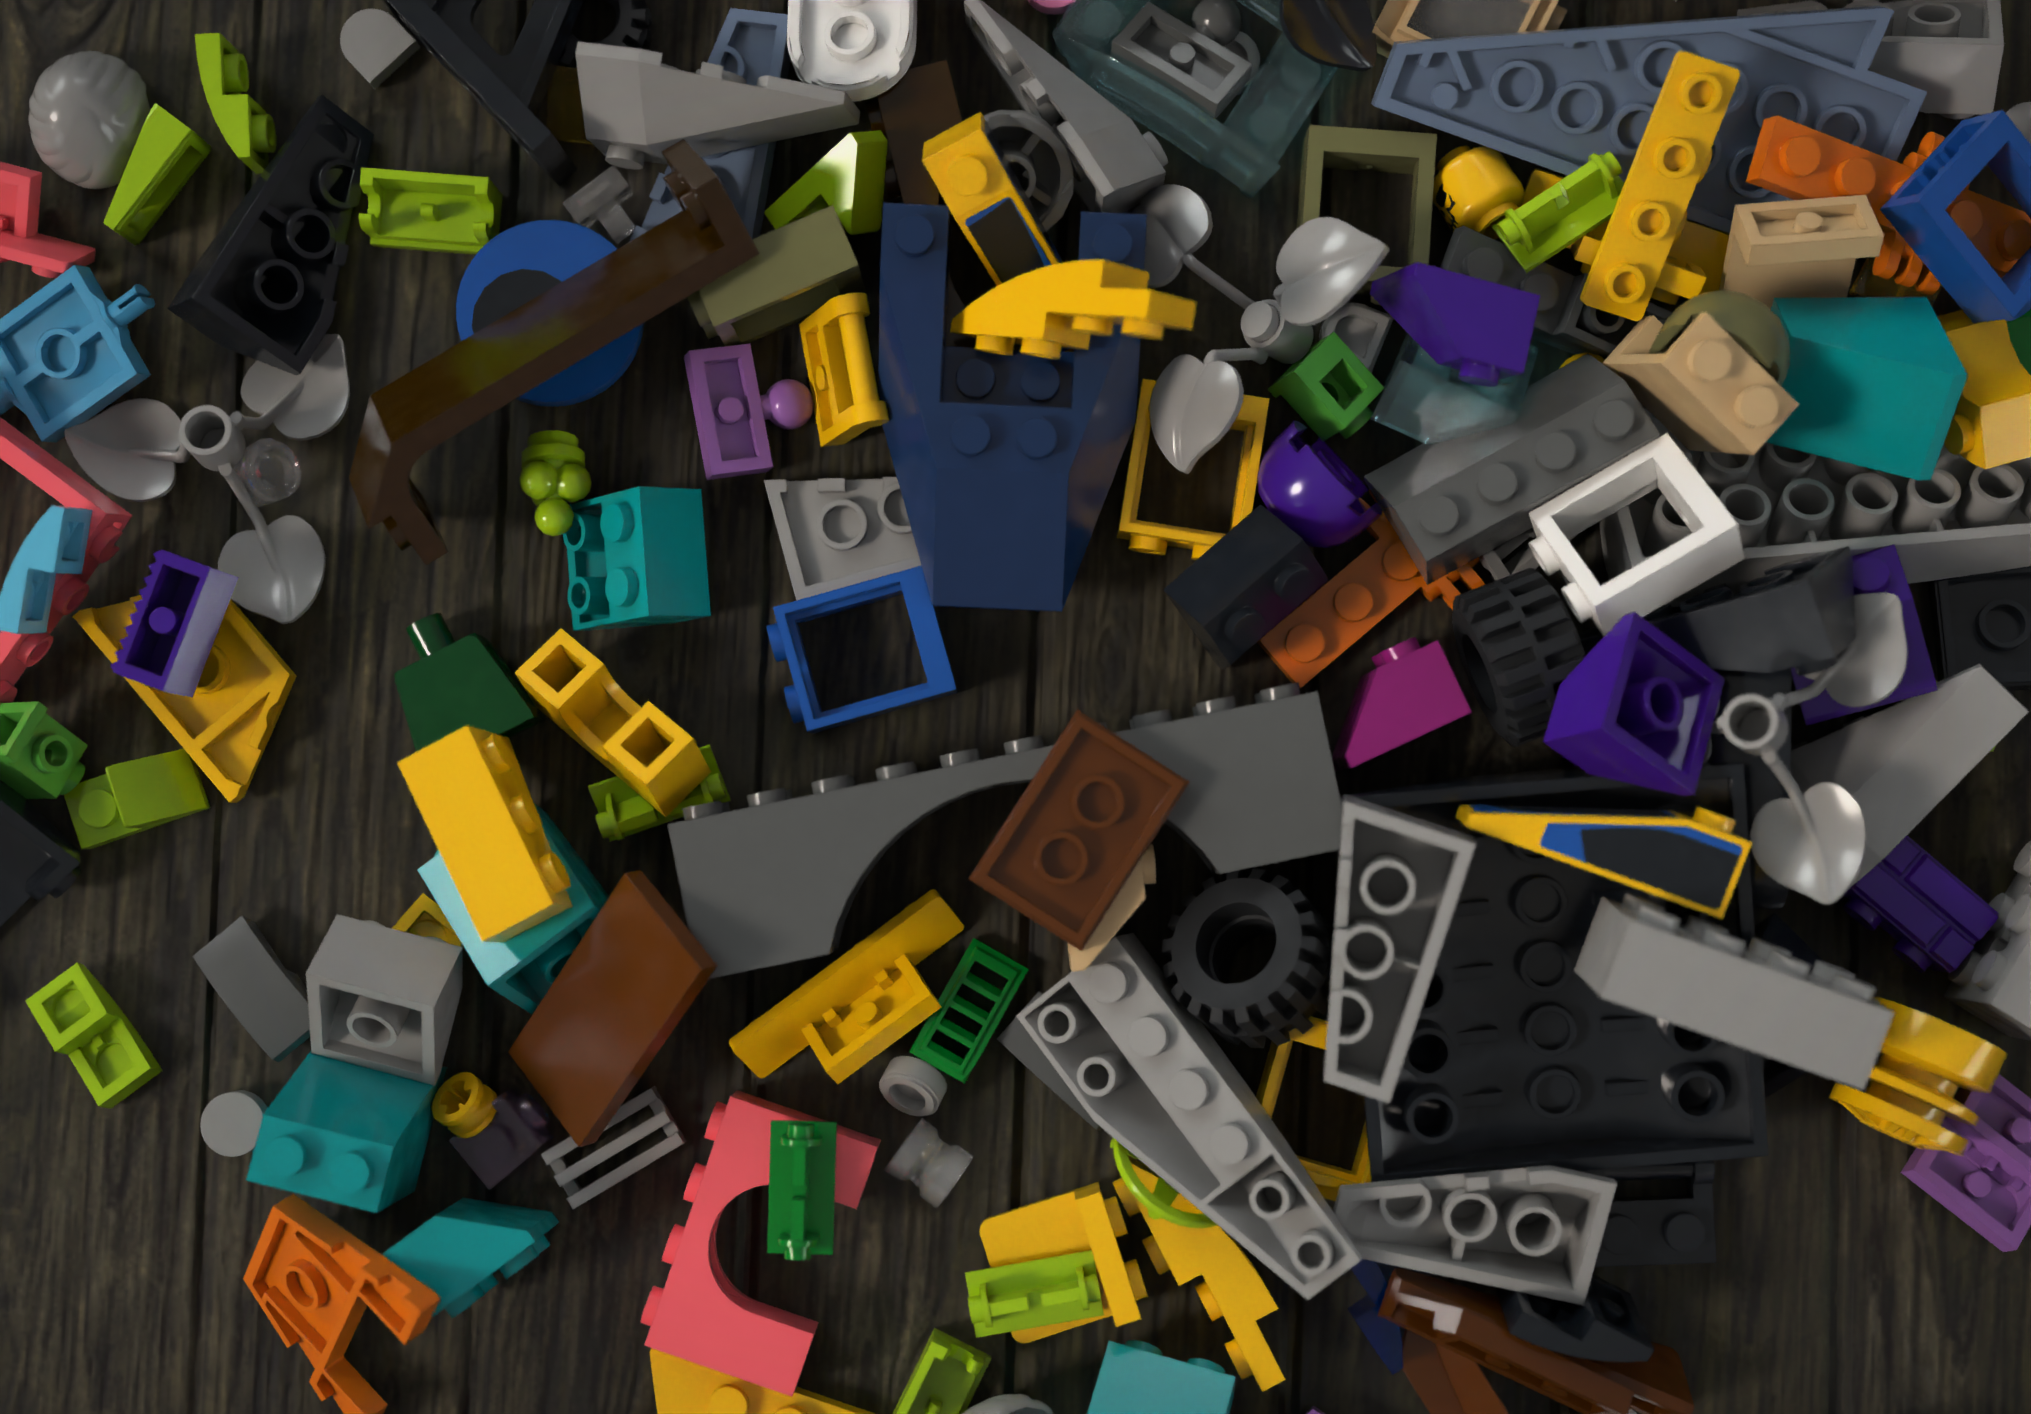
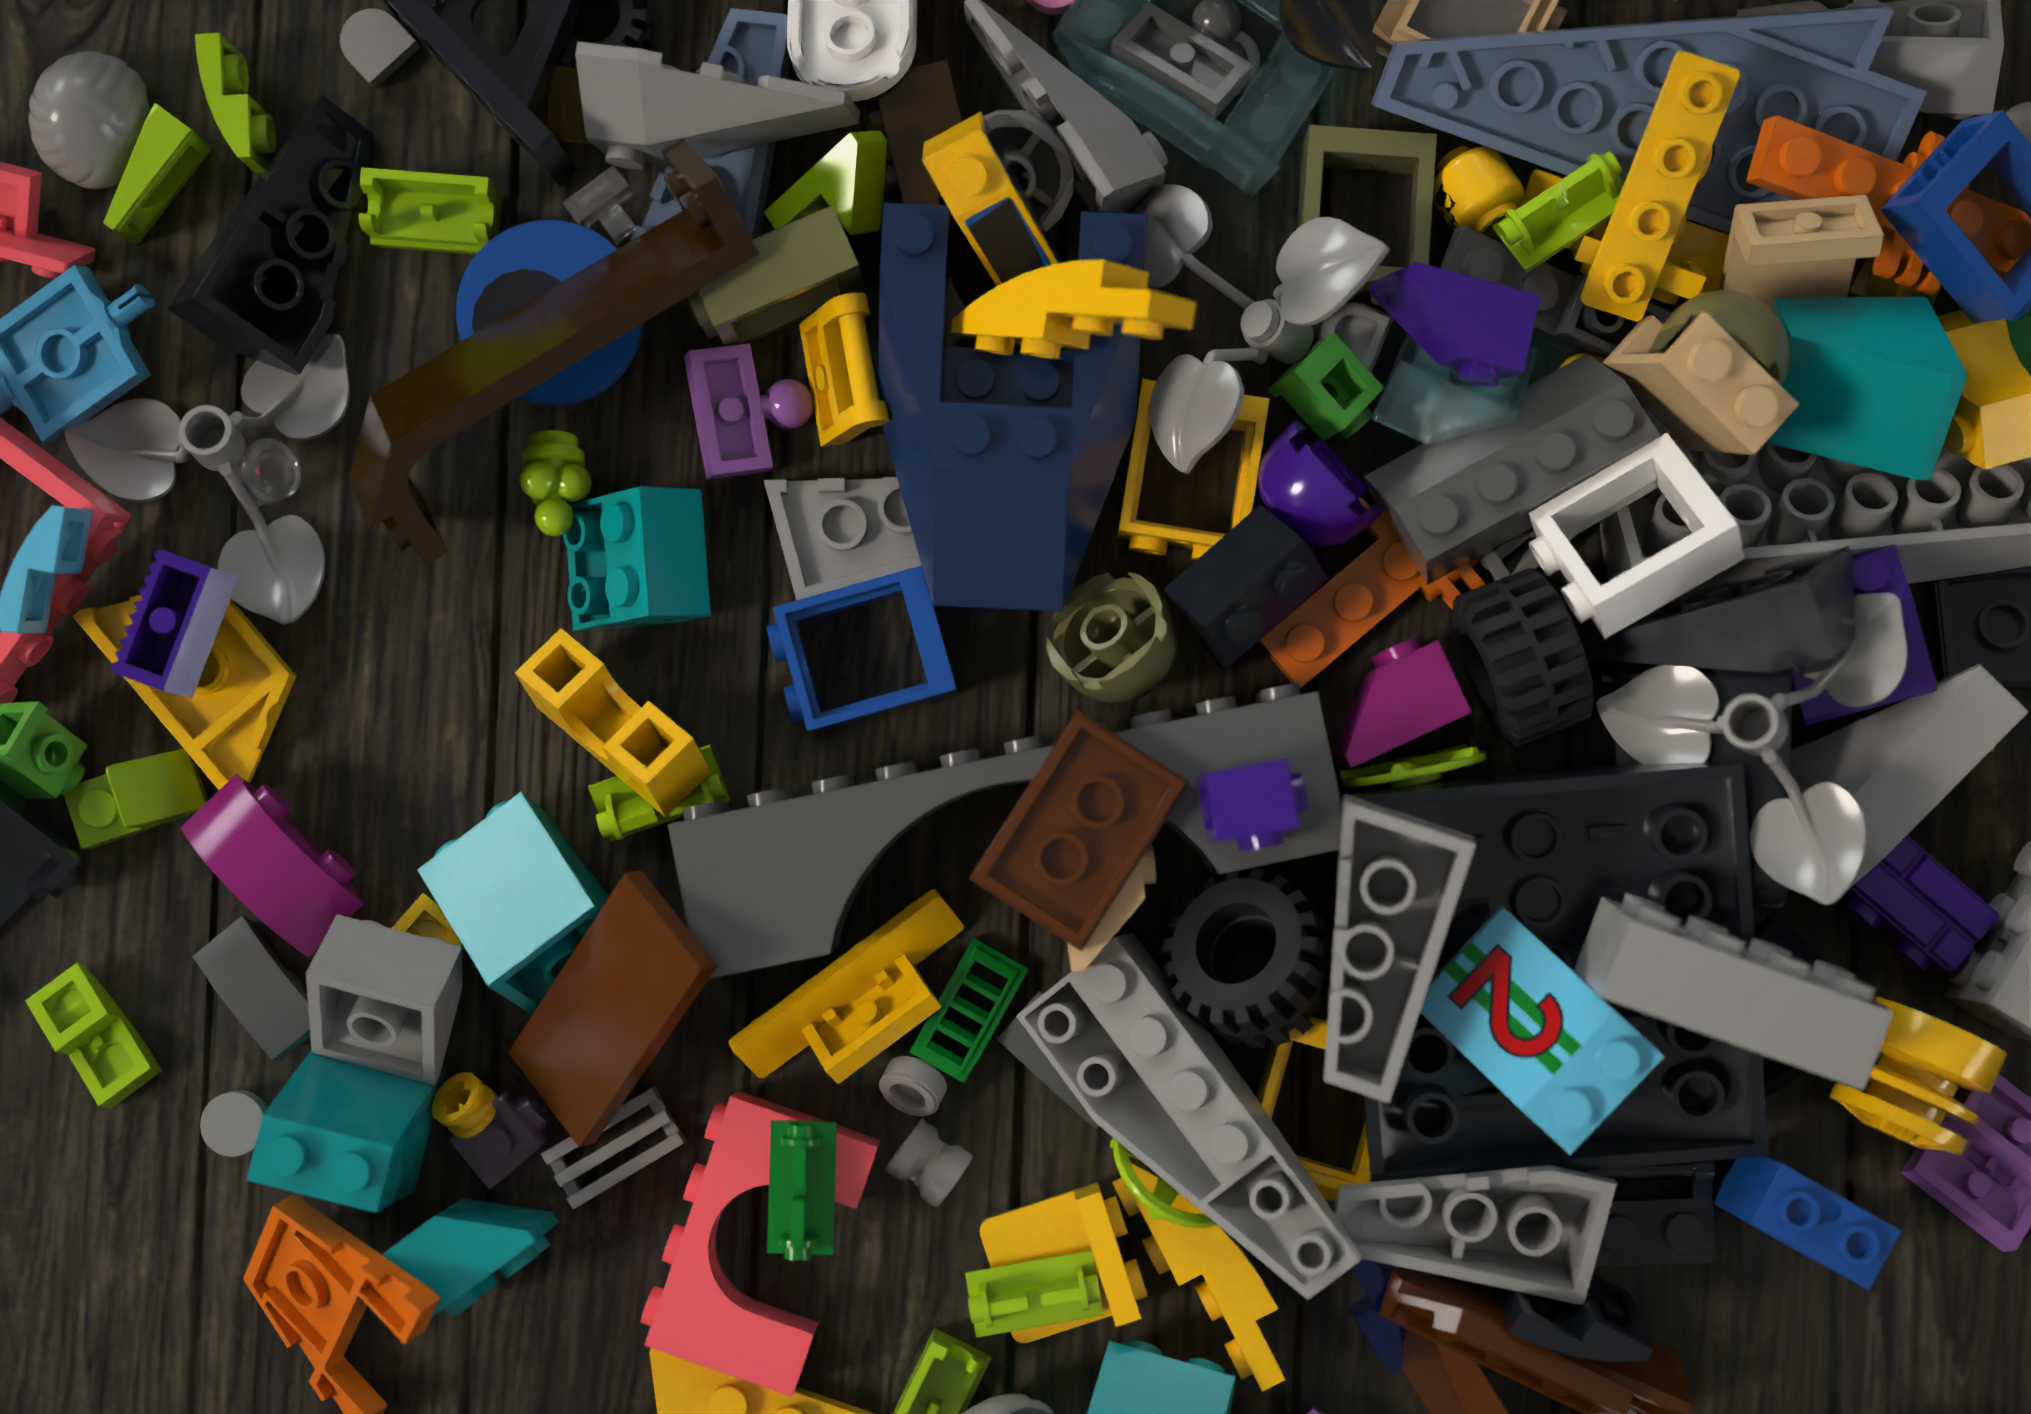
dark green torso [394,613,545,752] -> none
yellow wedge [397,725,572,943] -> none
slope [1455,805,1752,919] -> none
dark purple slope [1543,612,1725,796] -> none
none -> magenta brick [181,774,364,958]
none -> olive cylinder [1046,572,1179,703]
none -> dark purple brick [1195,759,1308,851]
none -> lime wheel [1339,744,1486,788]
none -> medium azure slope [1420,905,1665,1155]
none -> blue window [1713,1156,1901,1290]

